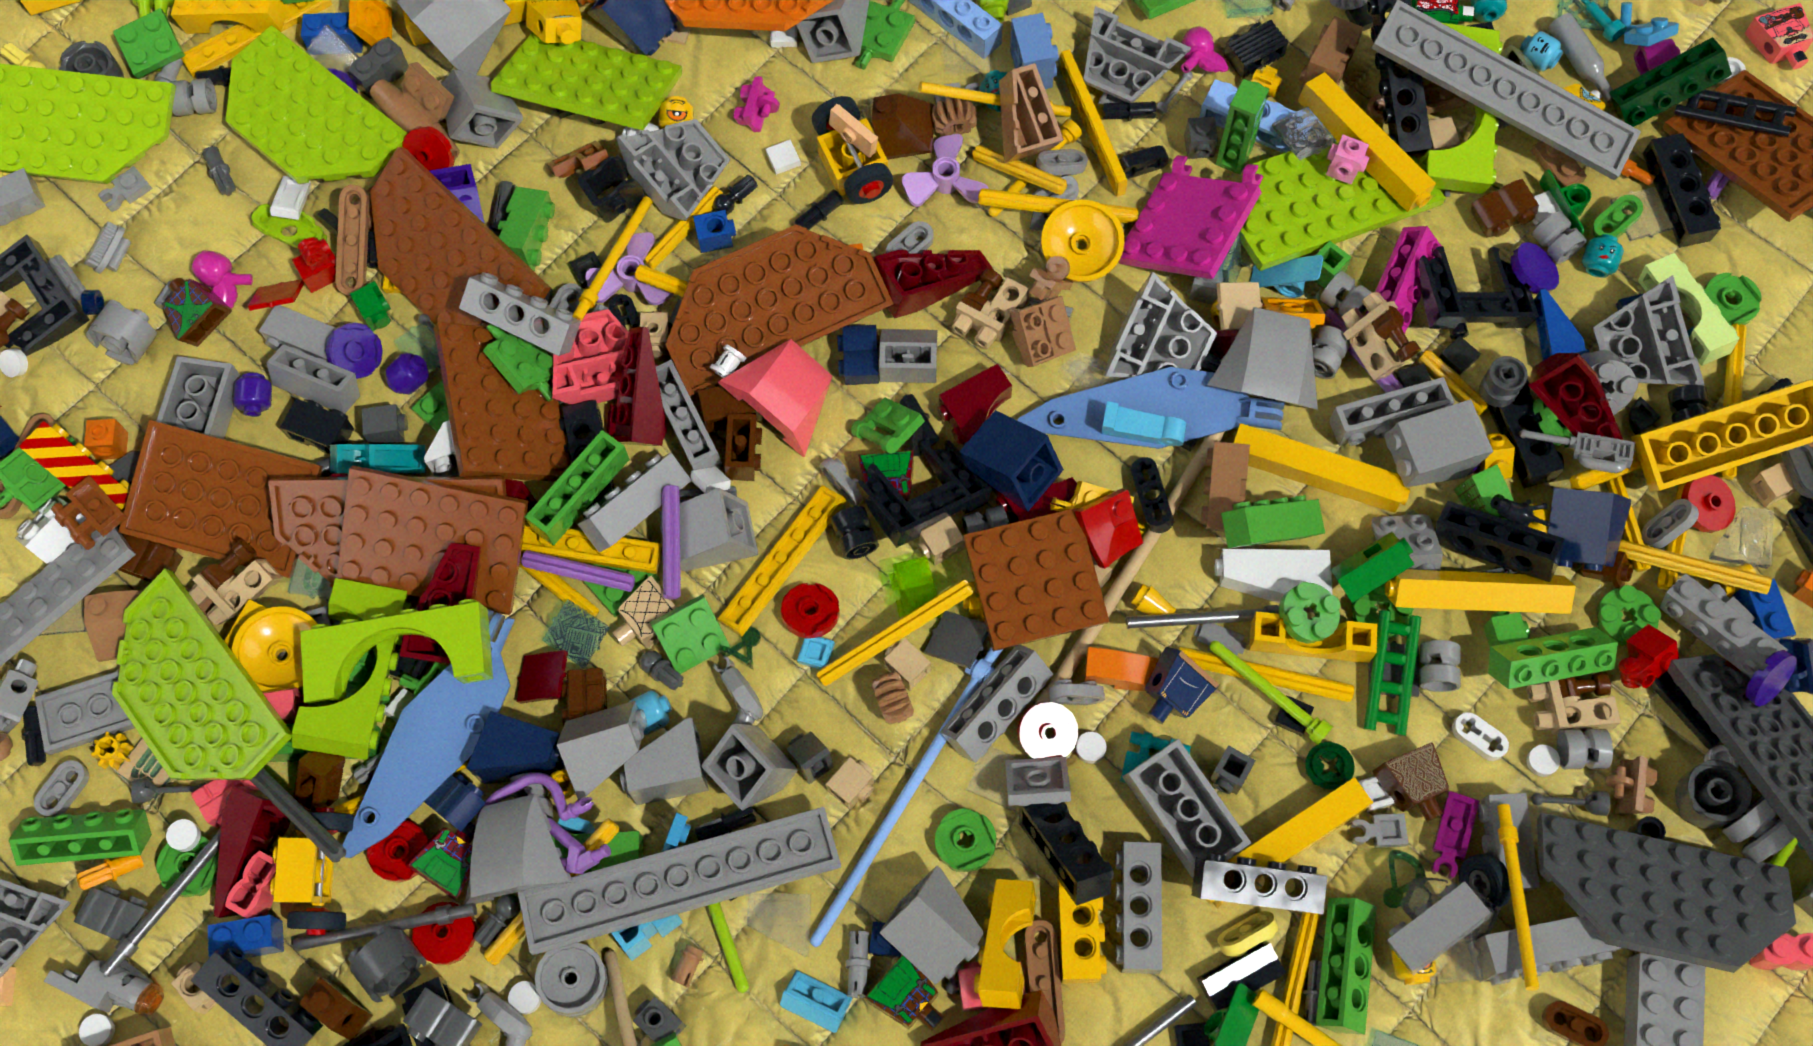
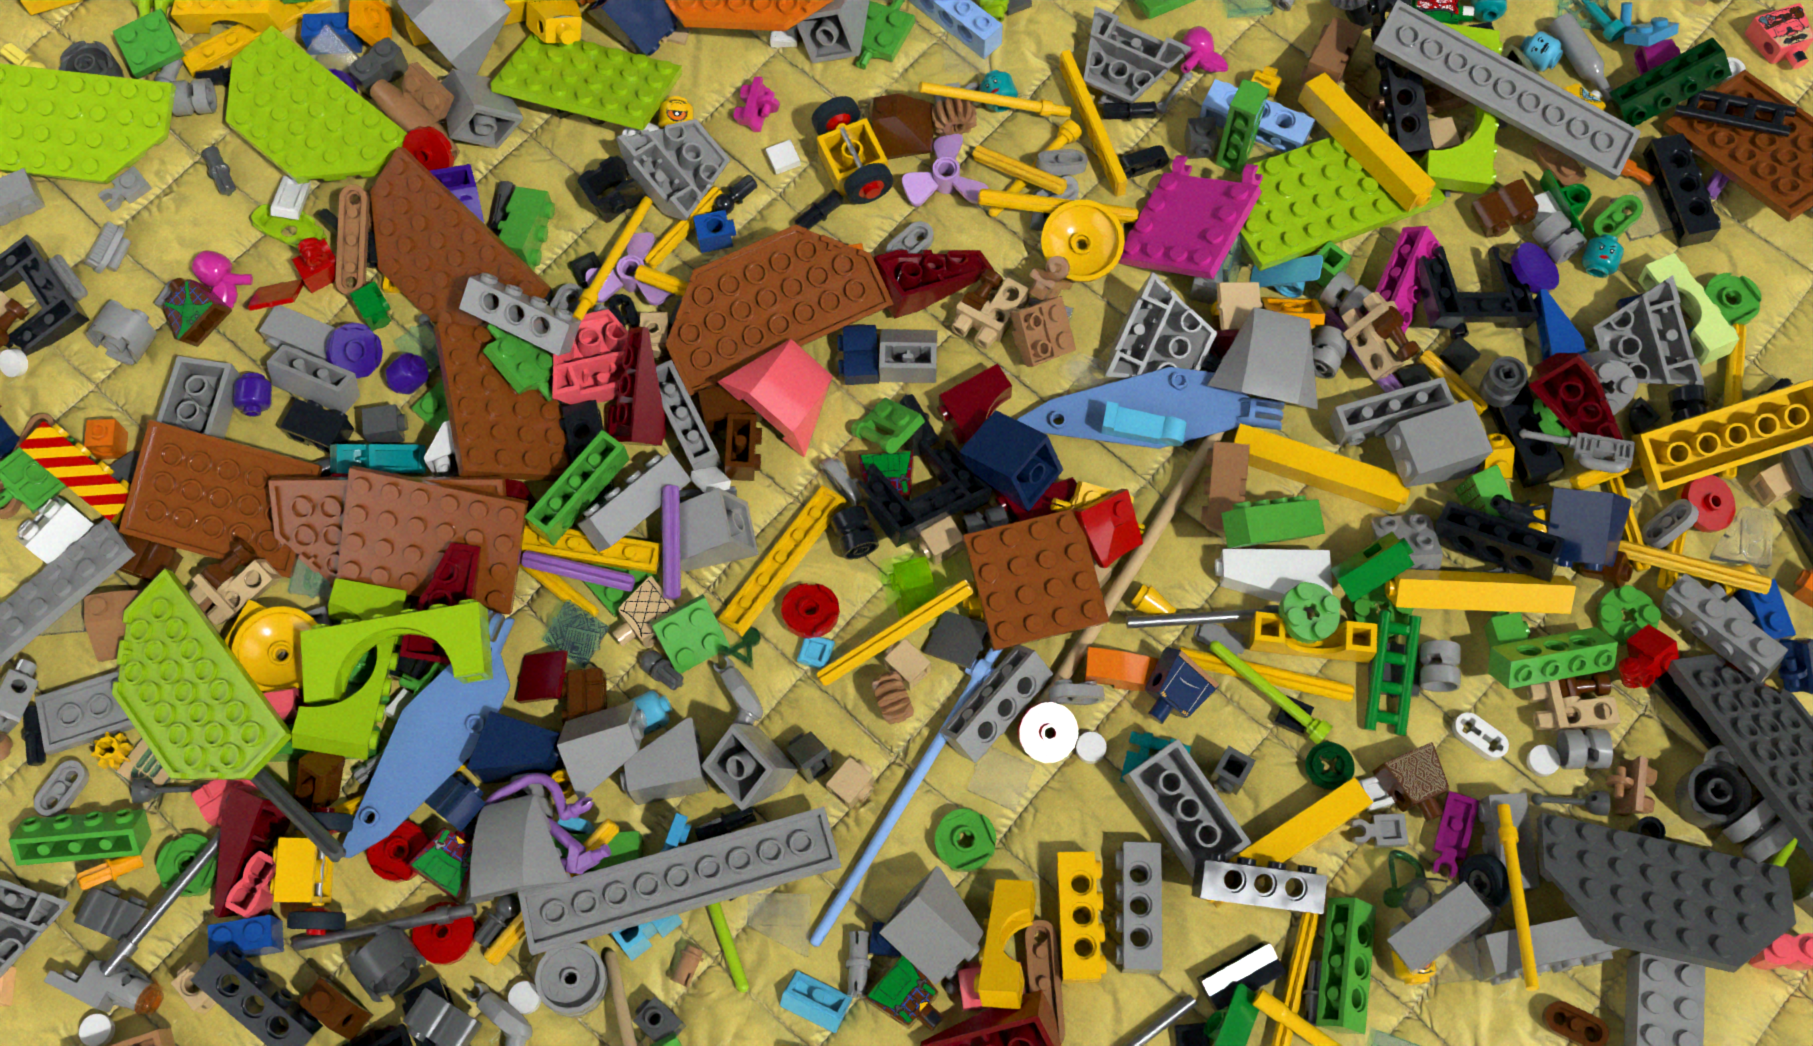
dark orange plate [51,475,127,550] -> none
clear blue axle [81,289,104,315] -> none
white tile [166,819,201,852] -> none
dark orange plate [547,140,609,178] -> none
white bush [709,344,746,378] -> none
light nougat plate [829,104,878,158] -> none
medium nougat wedge [999,63,1064,164] -> none
light grey plate [1005,756,1071,806] -> none
medium blue brick [1010,13,1059,89] -> none
black brick [1019,802,1114,906] -> none
black beam [1131,457,1174,533] -> none
light yellow plate [1217,911,1279,957] -> none
black brick [1224,20,1289,79] -> none
clear piece [1271,107,1336,160] -> none
bright pink brick [1326,135,1370,184] -> none
dark purple tile [1745,650,1797,707] -> none

